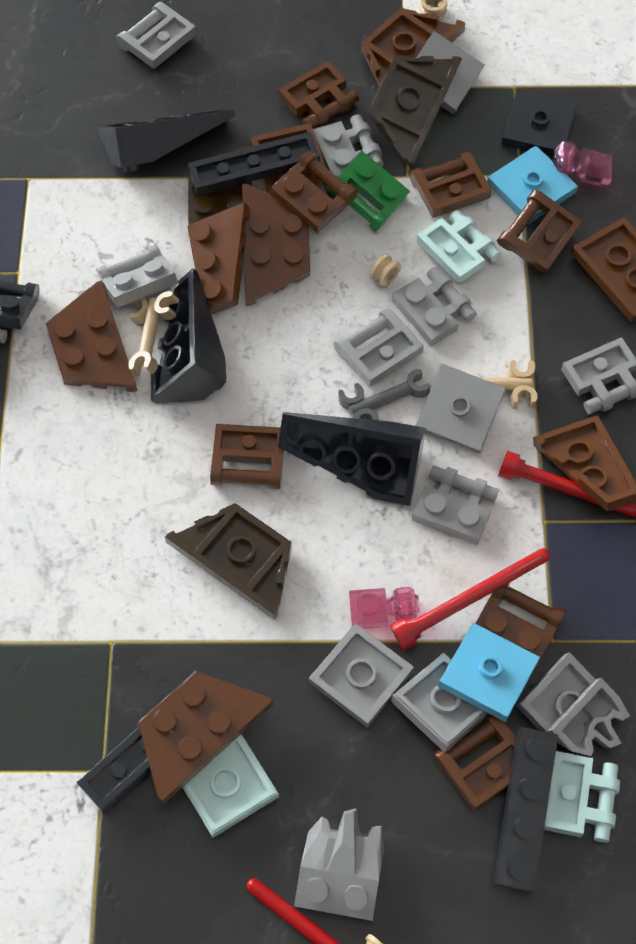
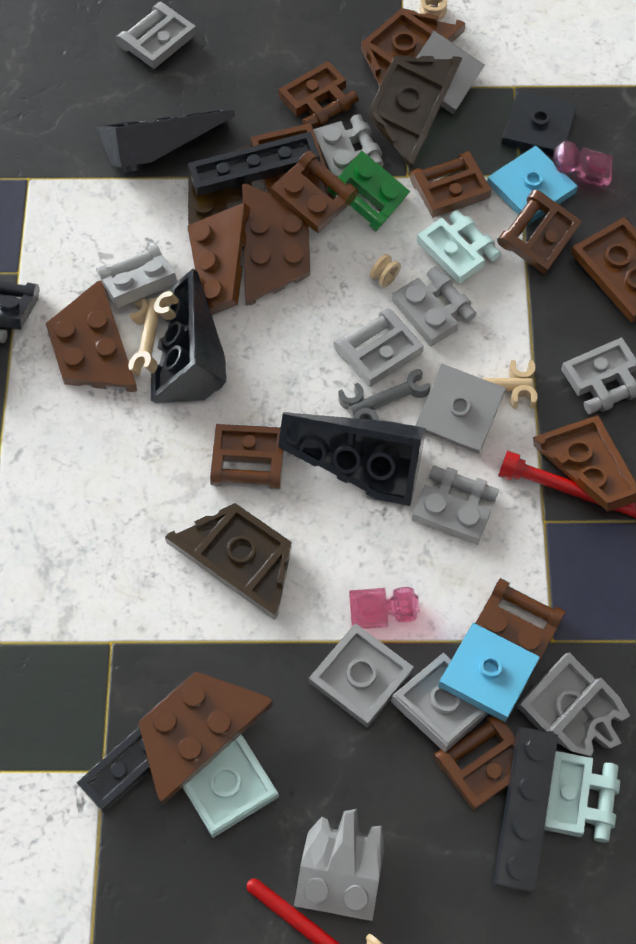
red piece [389,548,550,651] -> none

